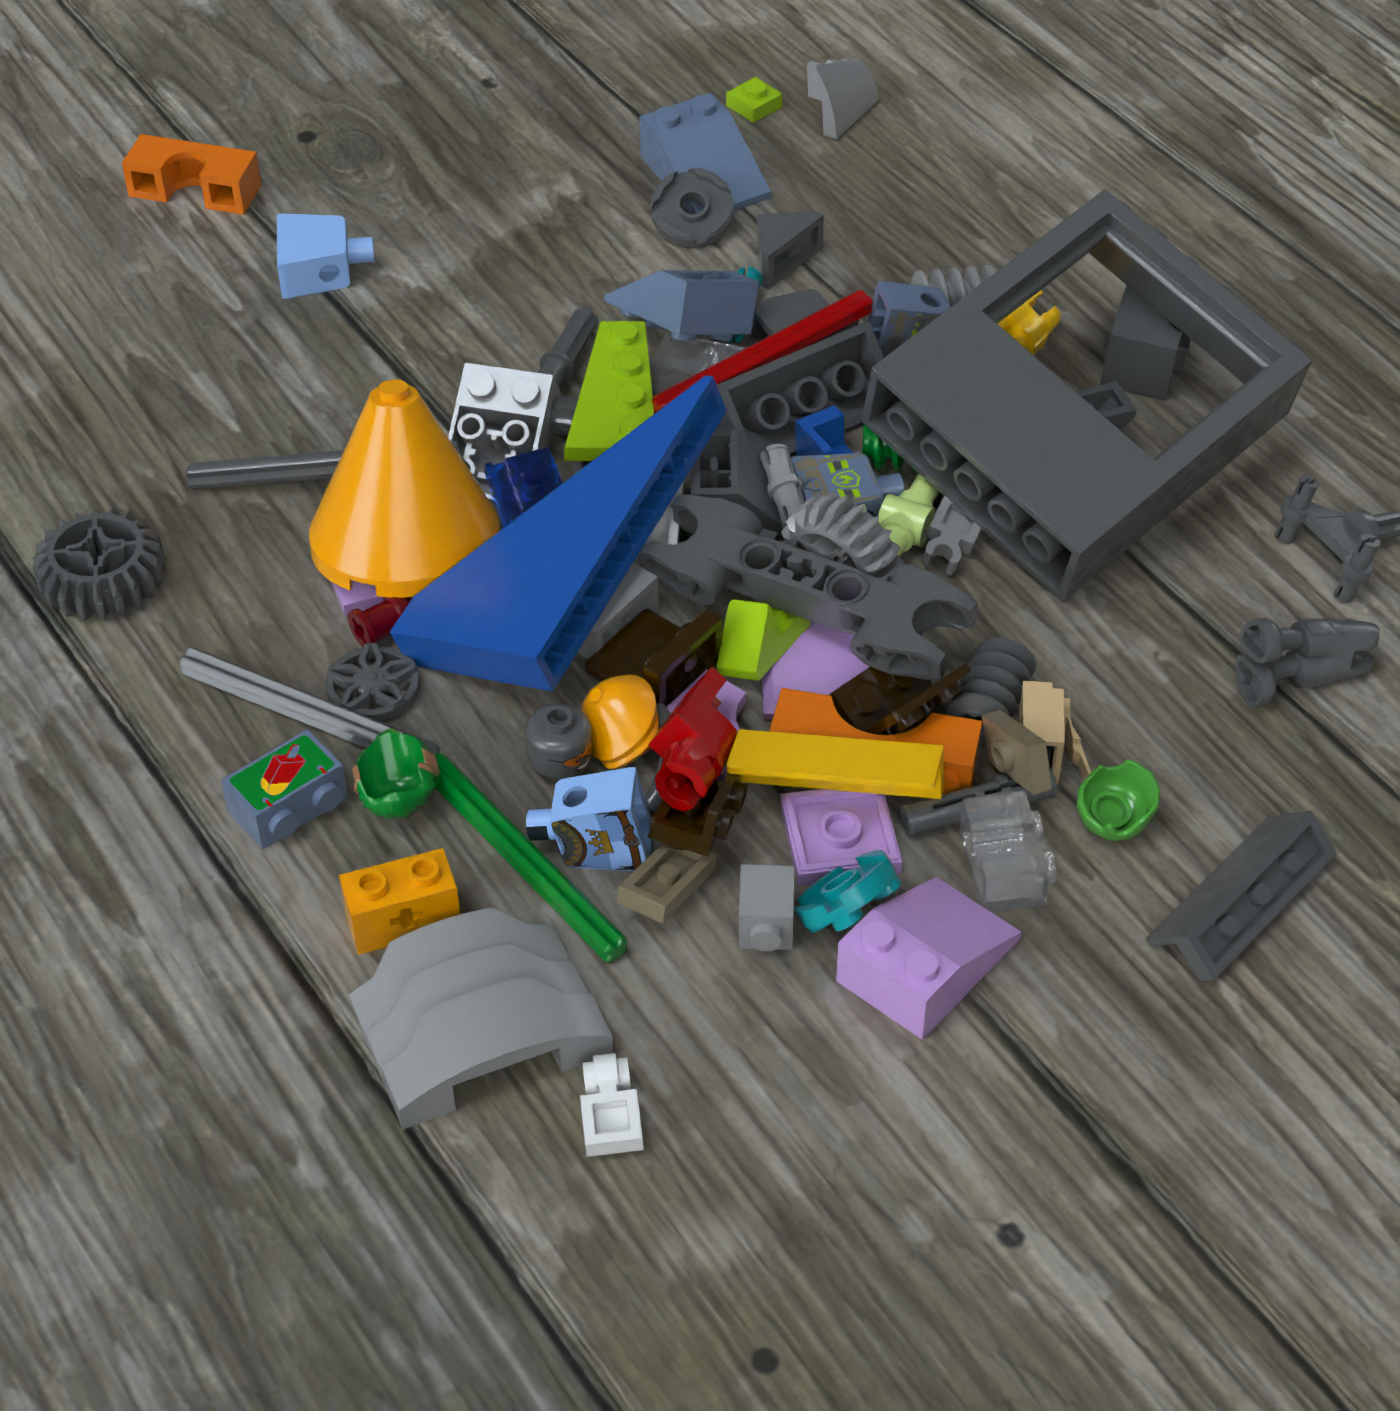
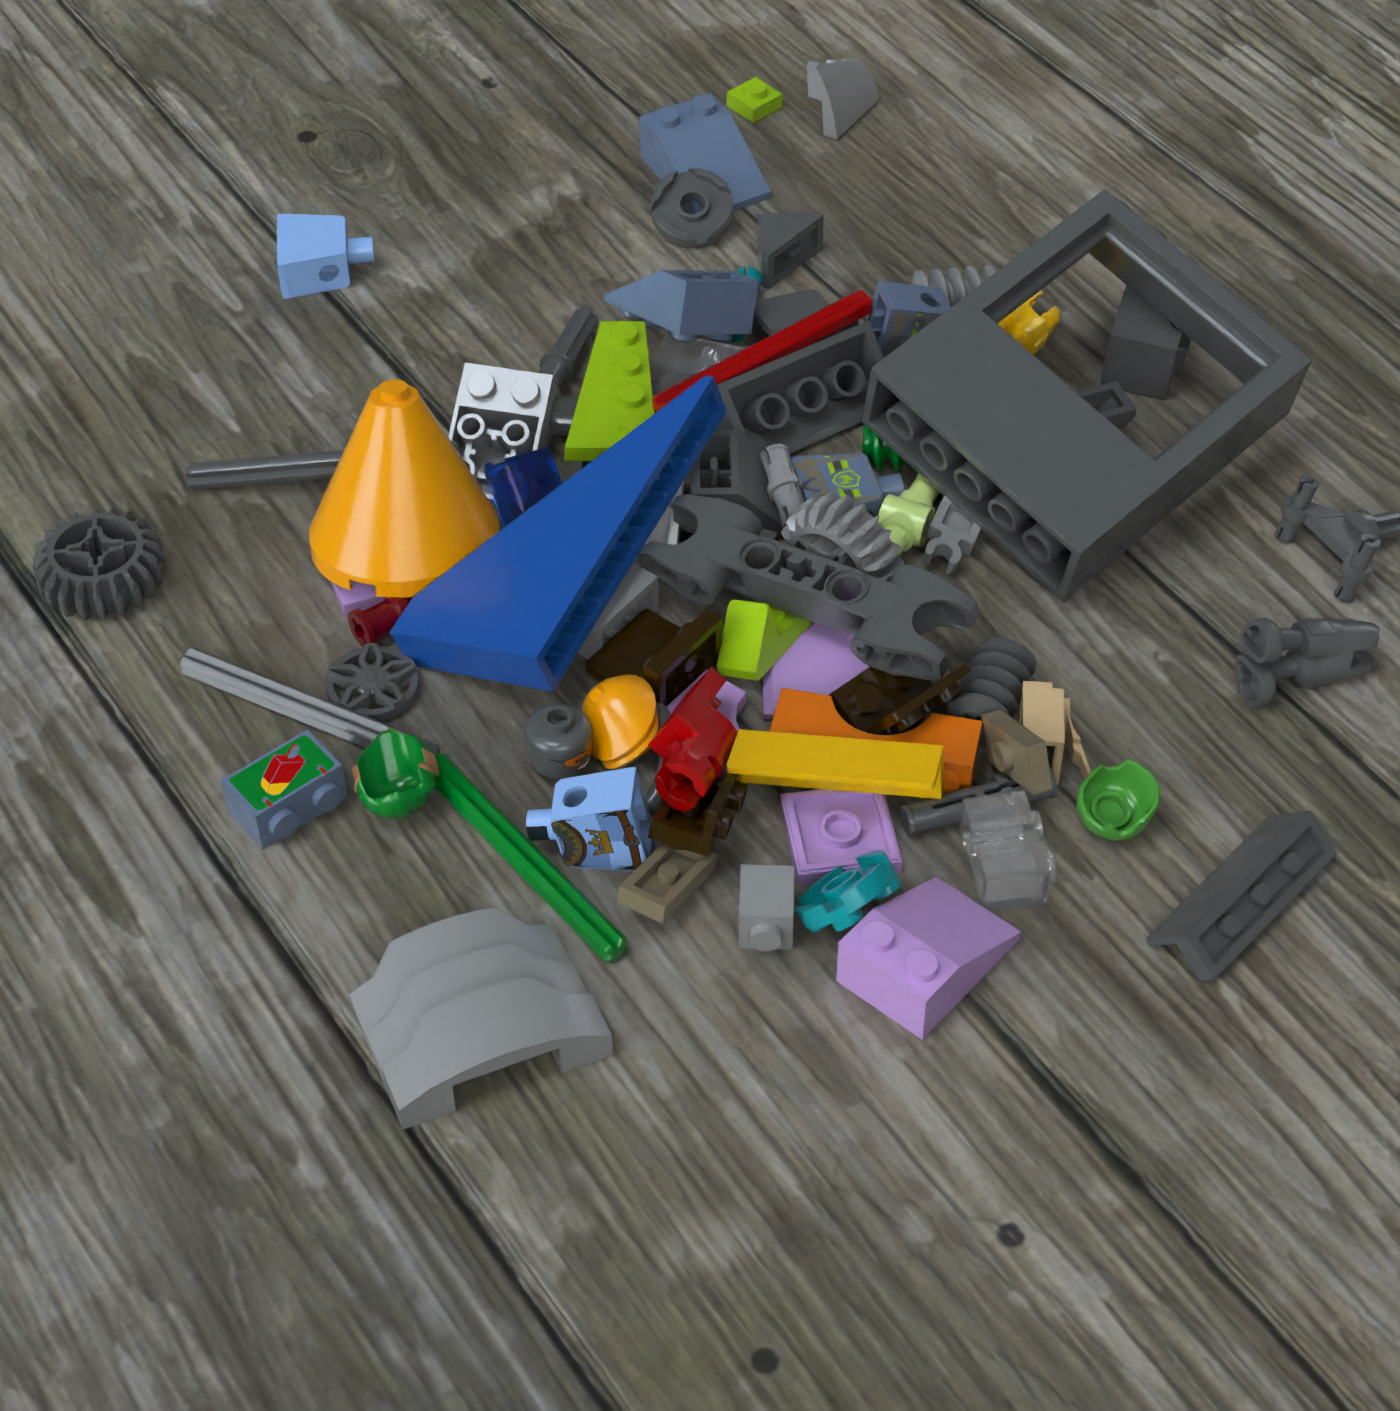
orange arch [122,134,262,215] -> none
light orange brick [339,848,460,955] -> none
white plate [580,1053,644,1157] -> none
blue panel [795,405,853,456] -> none

